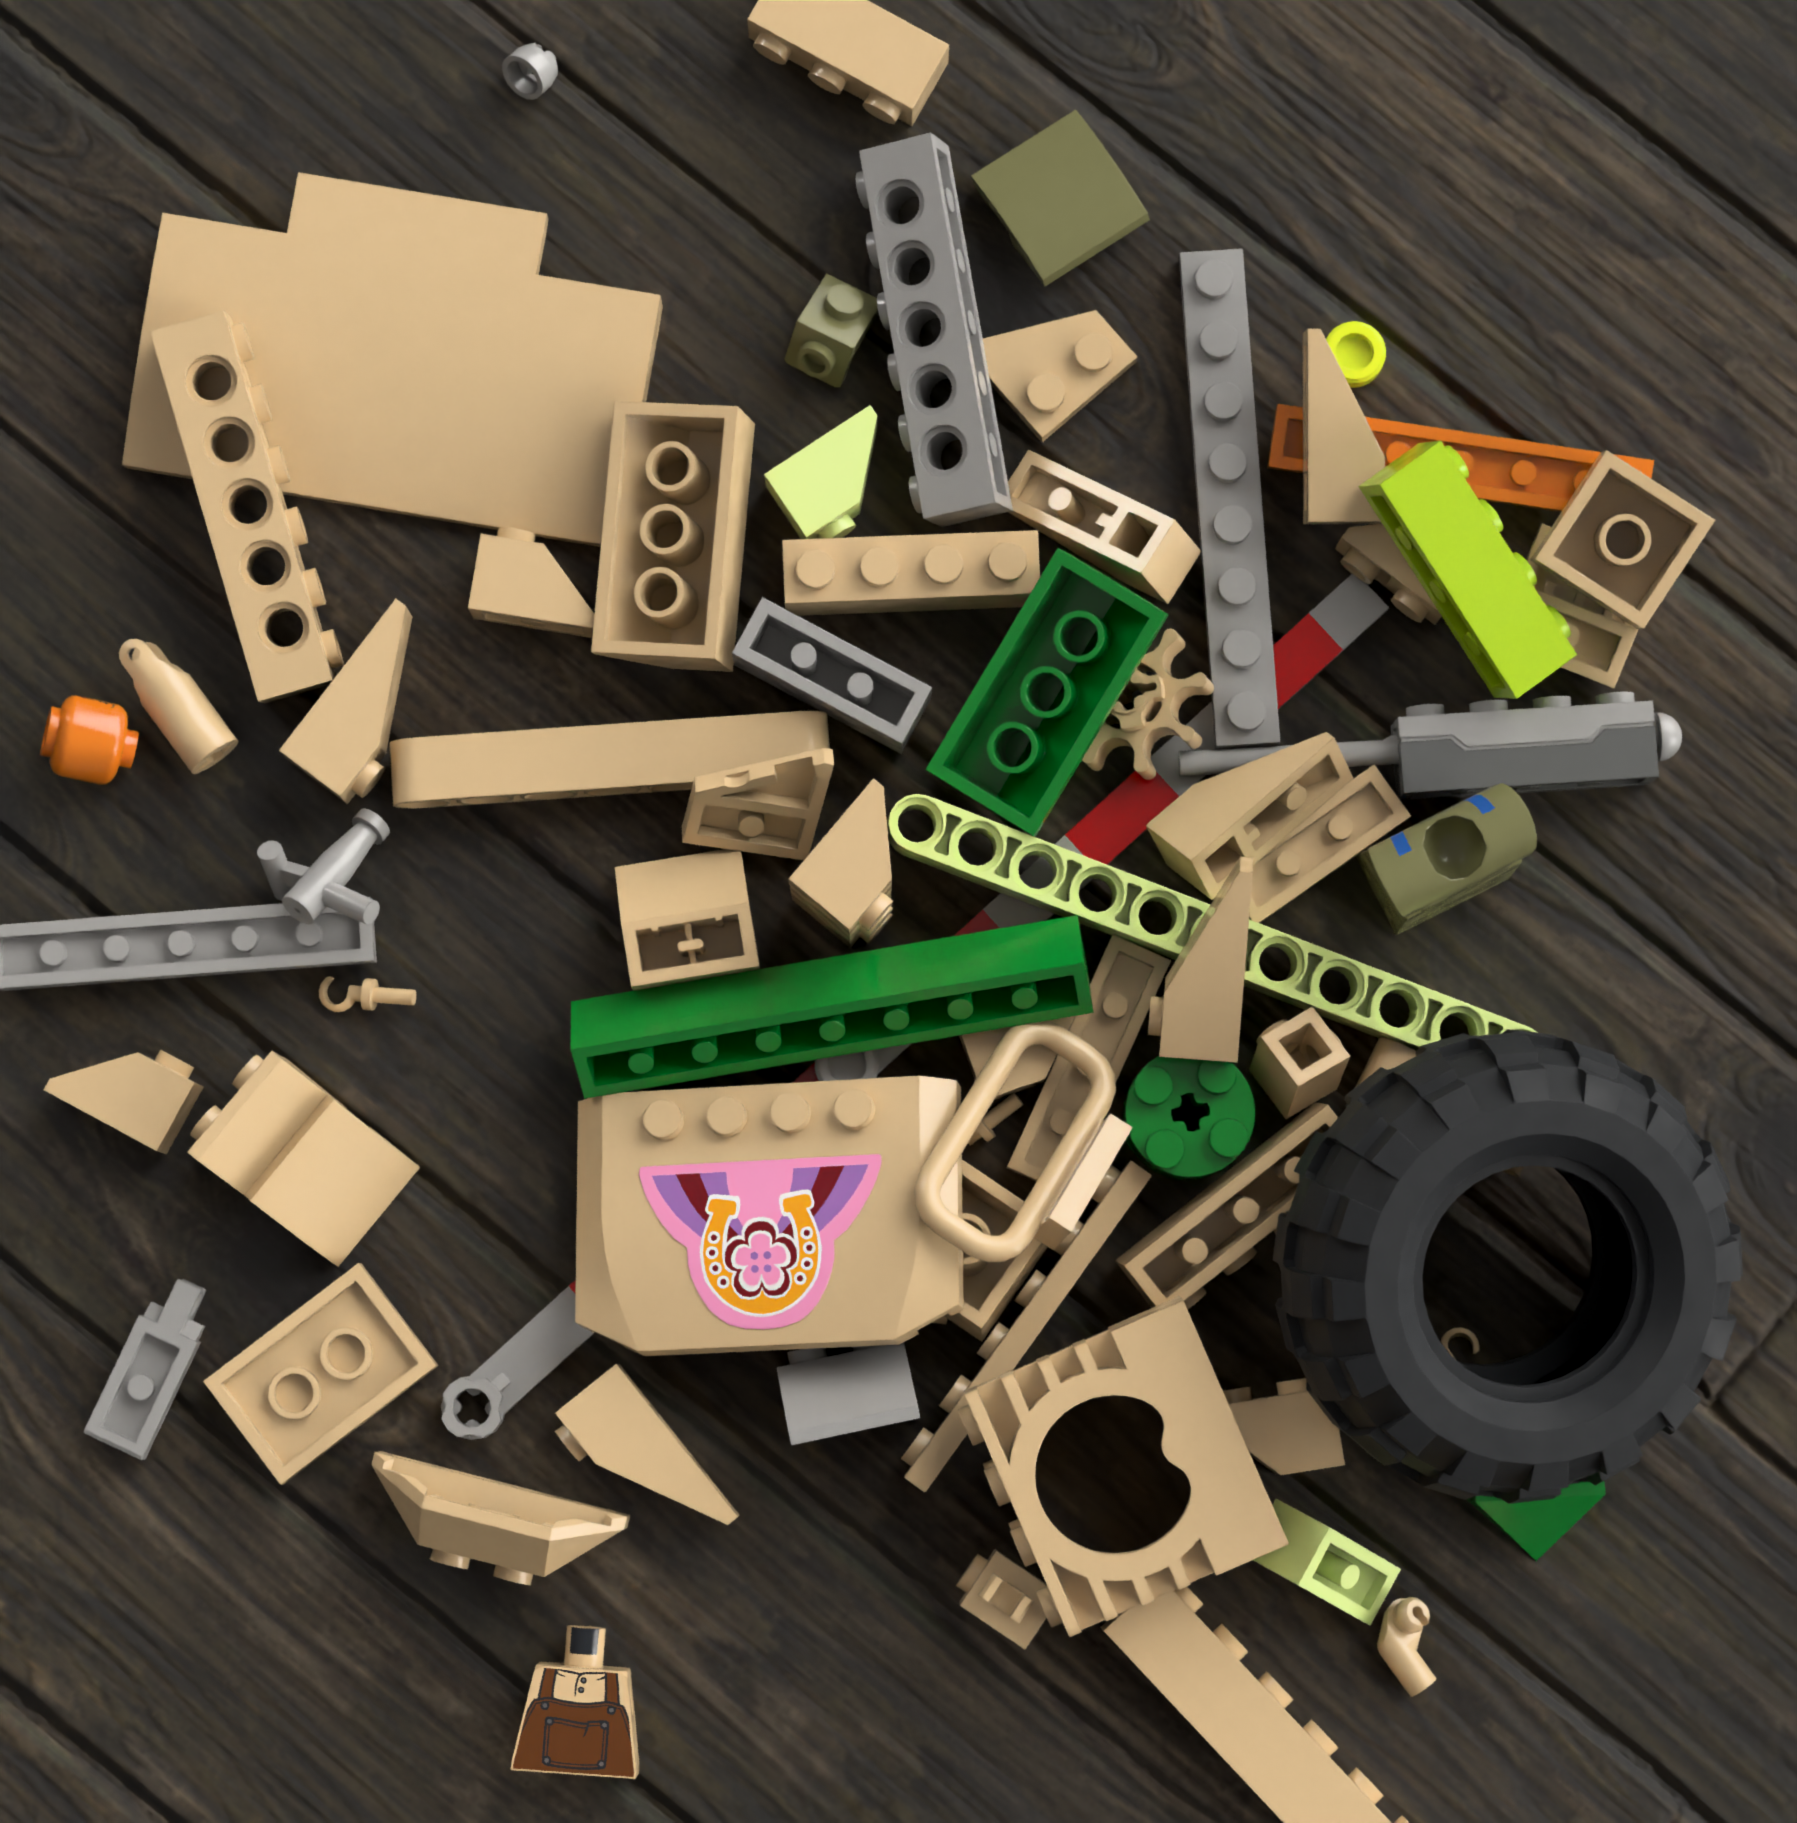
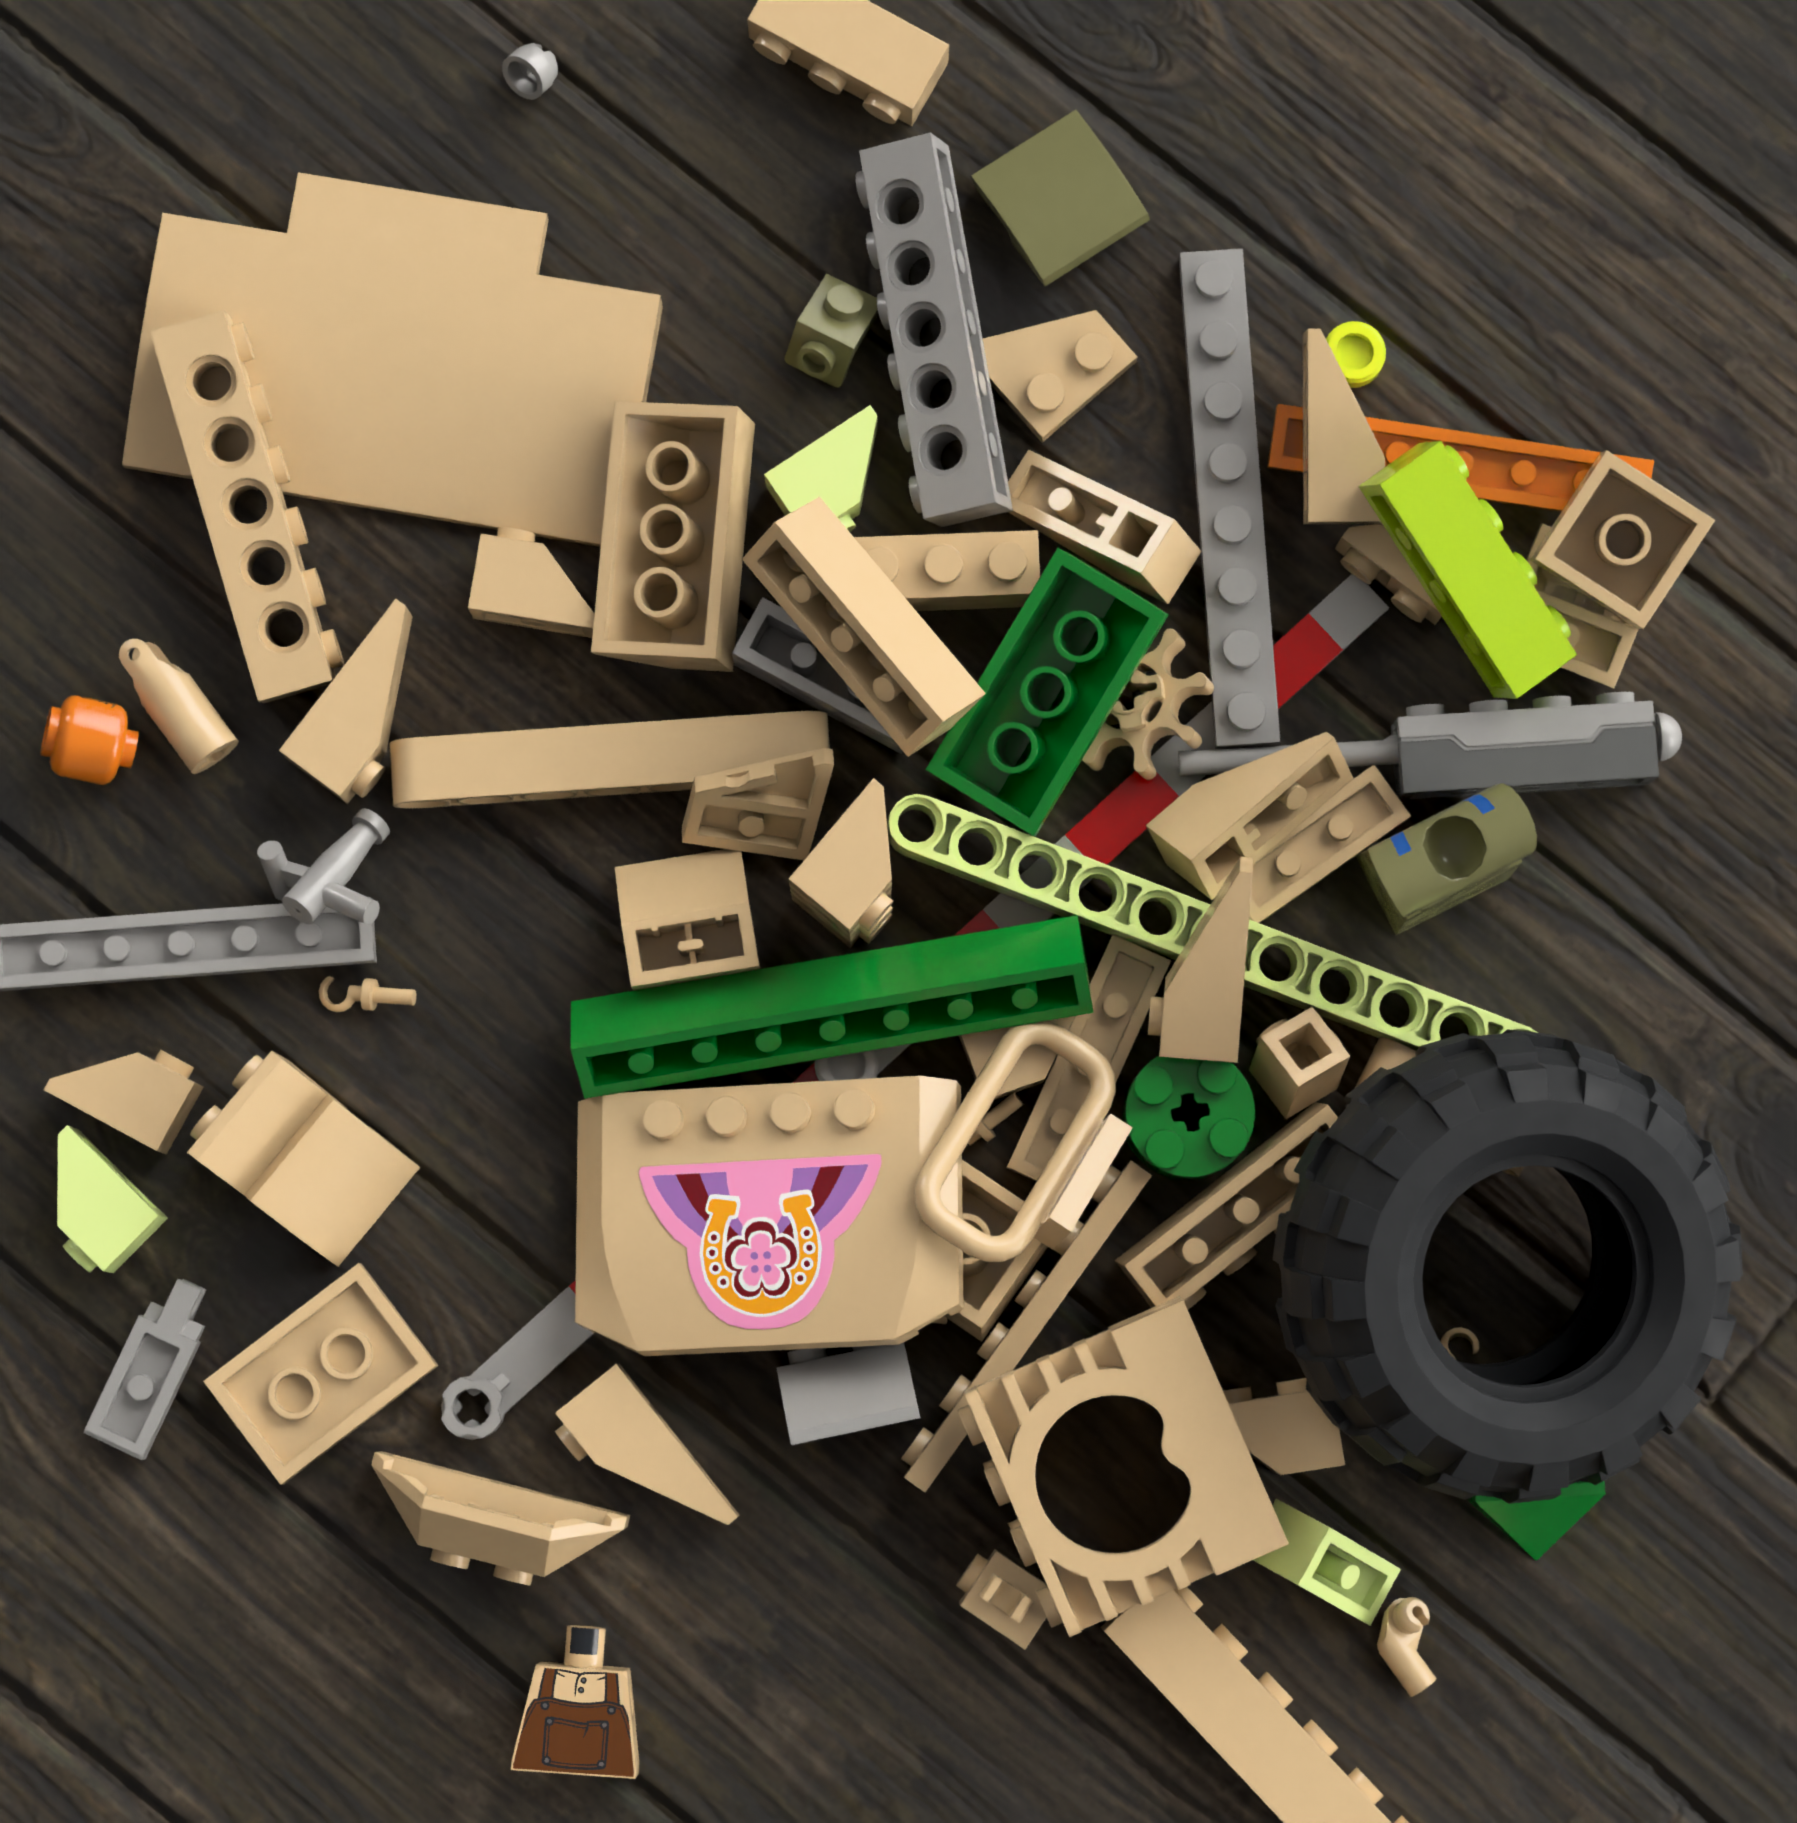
none -> yellowish green slope [57,1125,168,1273]
none -> tan brick [742,497,986,757]

